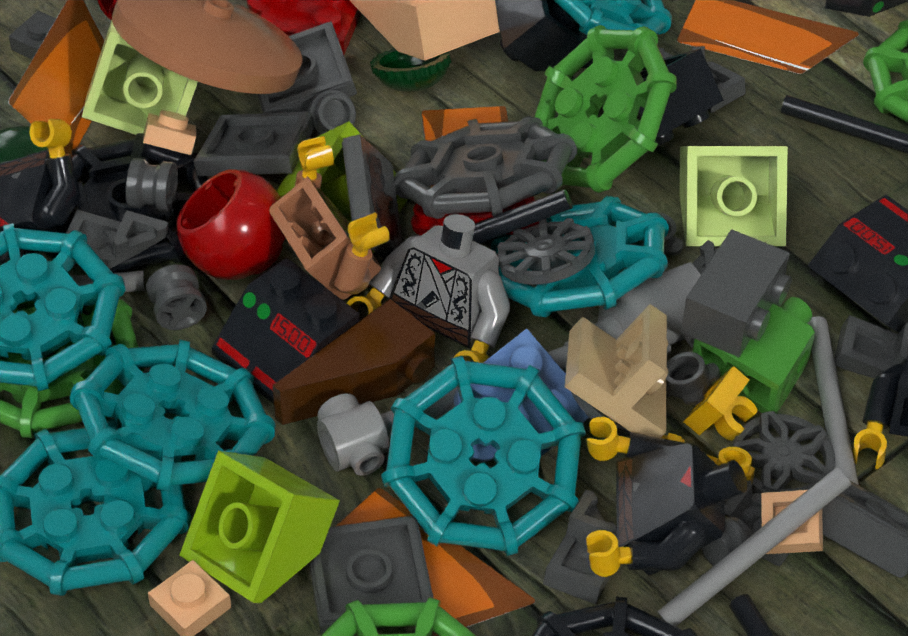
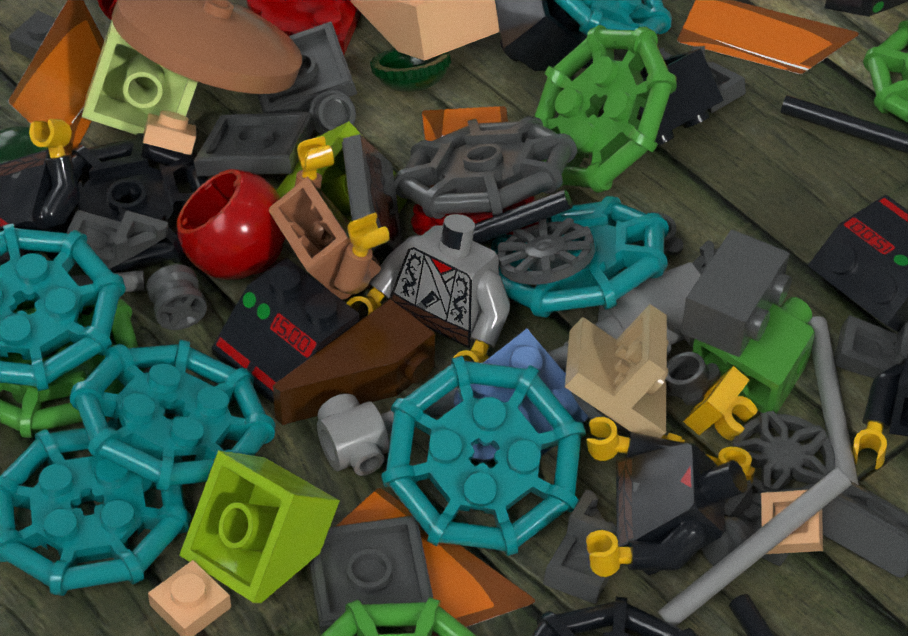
dark grey wheel [126,158,178,212] -> none
yellowish green slope [679,146,788,246] -> none

